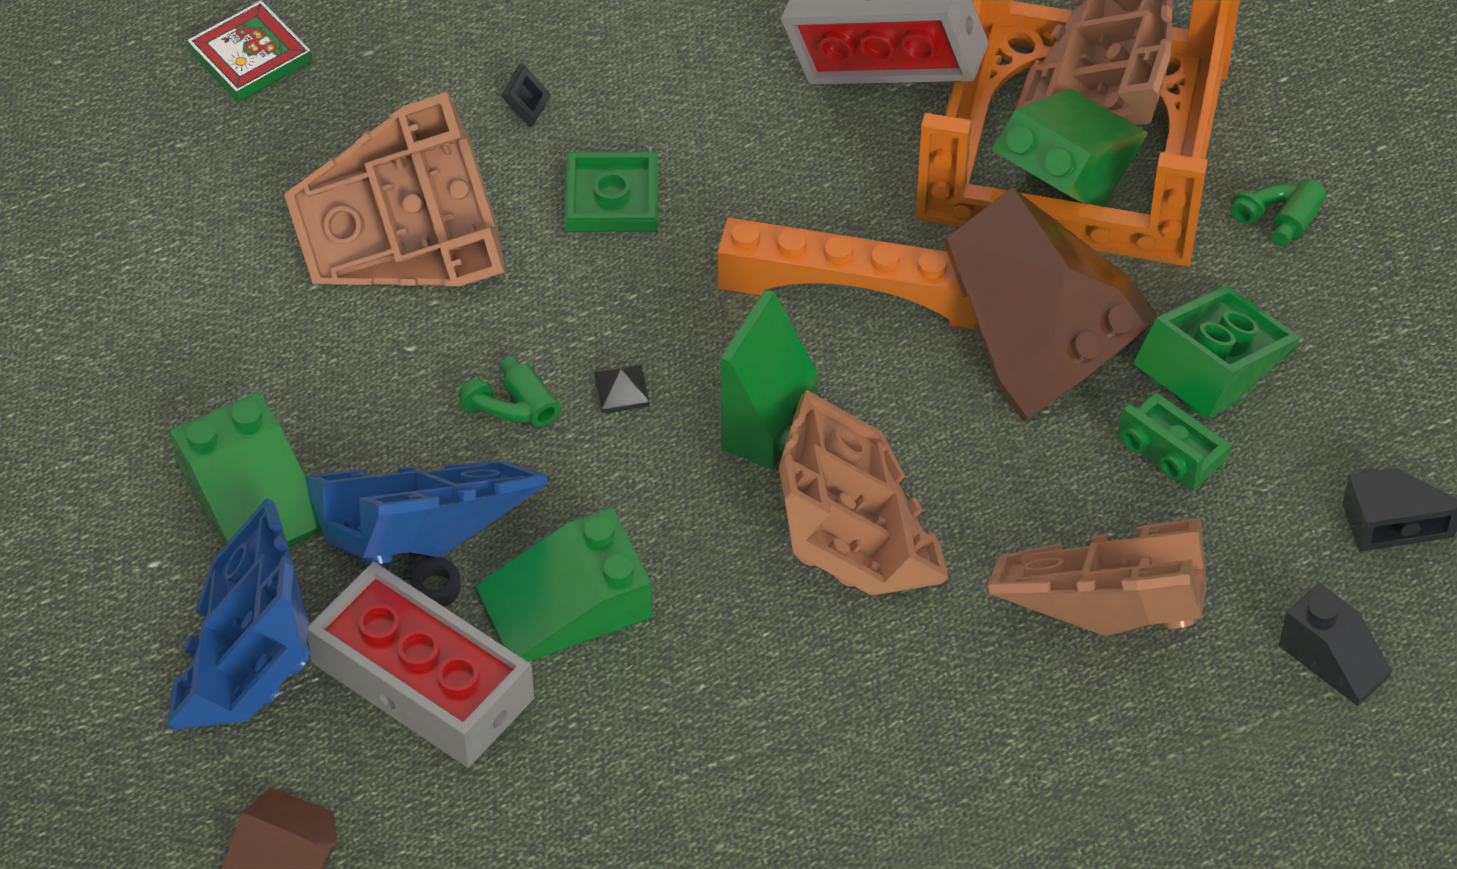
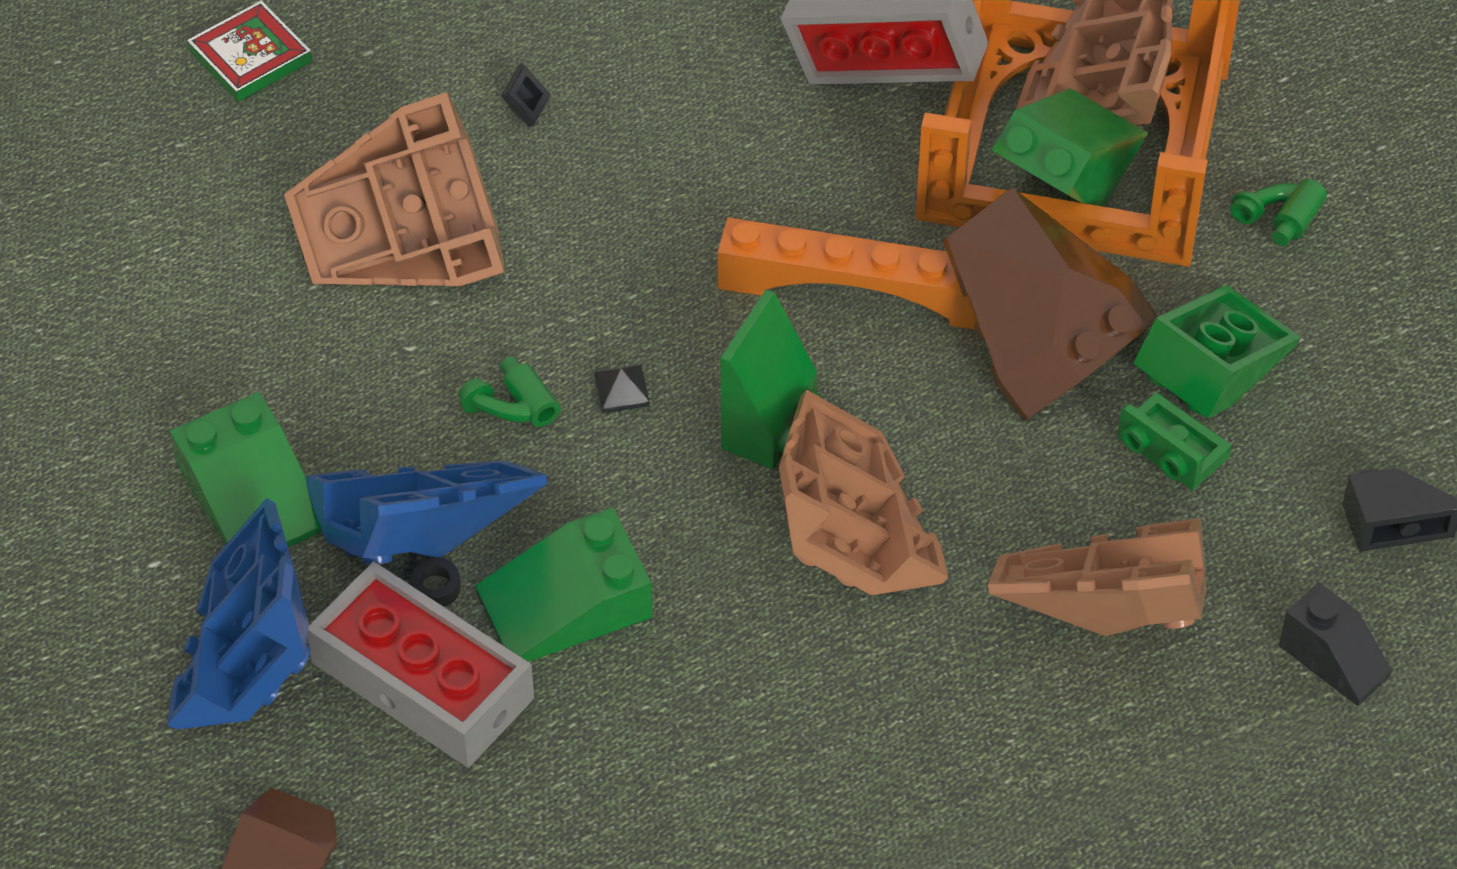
green tile [564,152,658,232] -> none

